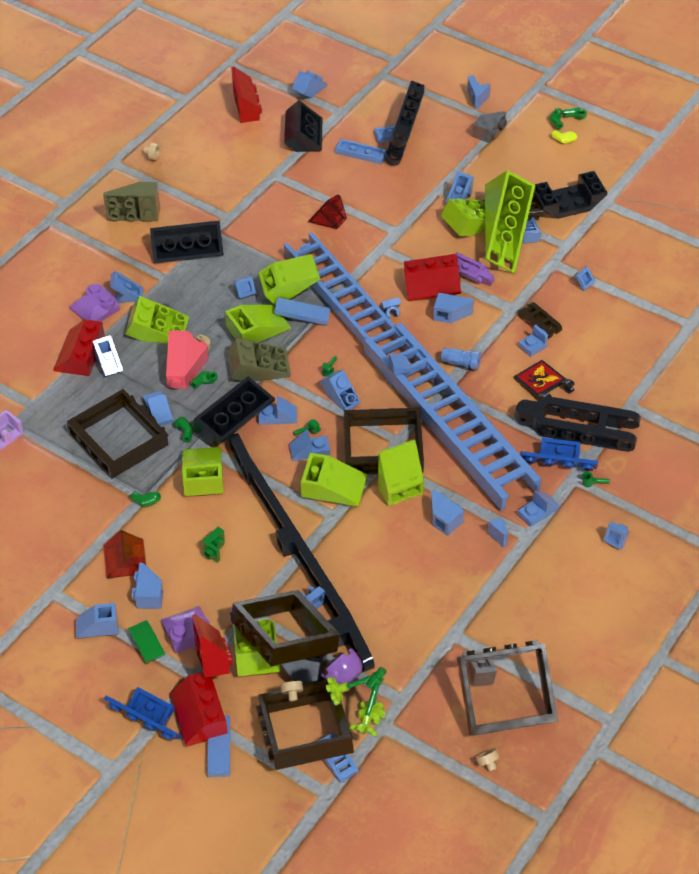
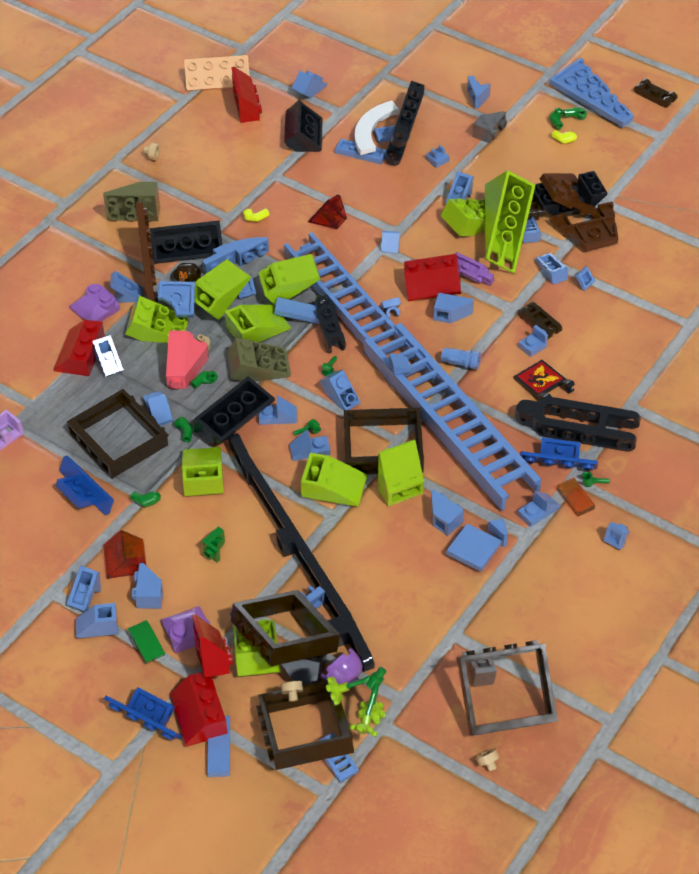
none -> blue bracket [56,456,114,515]
none -> medium blue slope [67,565,101,611]
none -> reddish brown wing [135,202,159,302]
none -> medium blue tile [158,281,195,318]
none -> dark brown head [174,263,201,282]
none -> light nougat bracket [184,55,250,91]
none -> lime slope [195,259,252,320]
none -> medium blue slope [202,237,269,275]
none -> neon yellow arm [243,208,270,222]
none -> black plate [315,294,346,354]
none -> white tile [355,101,399,155]
none -> medium blue slope [381,231,400,253]
none -> medium blue tile [426,145,449,168]
none -> medium blue tile [446,524,502,572]
none -> medium blue slope [535,253,568,284]
none -> reddish brown wing [539,173,601,219]
none -> medium blue wing [549,58,634,128]
none -> reddish brown wing [550,201,618,251]
none -> clear orange tile [557,478,595,517]
none -> dark brown plate [634,78,678,108]

